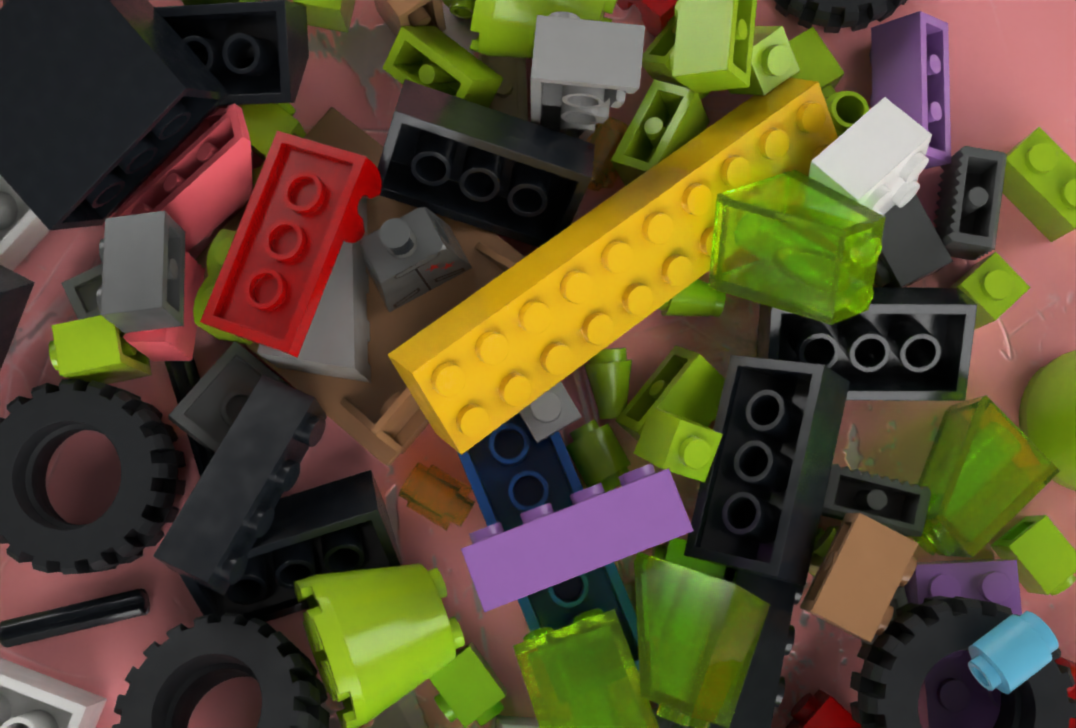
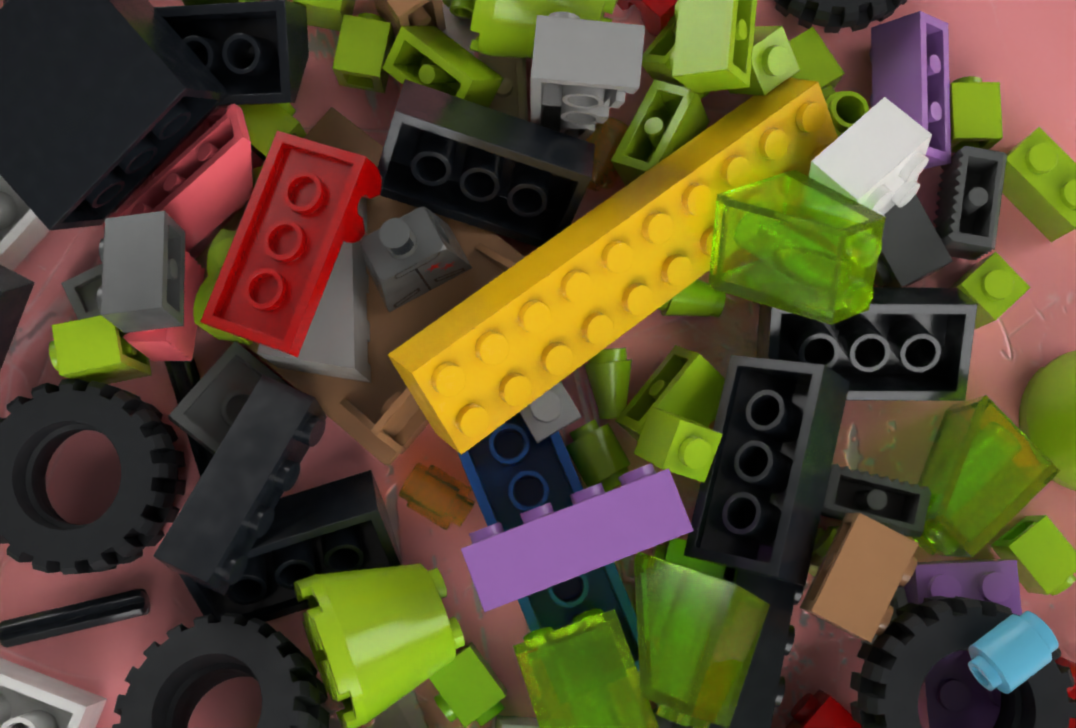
none -> lime brick [332,13,395,93]
none -> lime brick [950,76,1003,153]

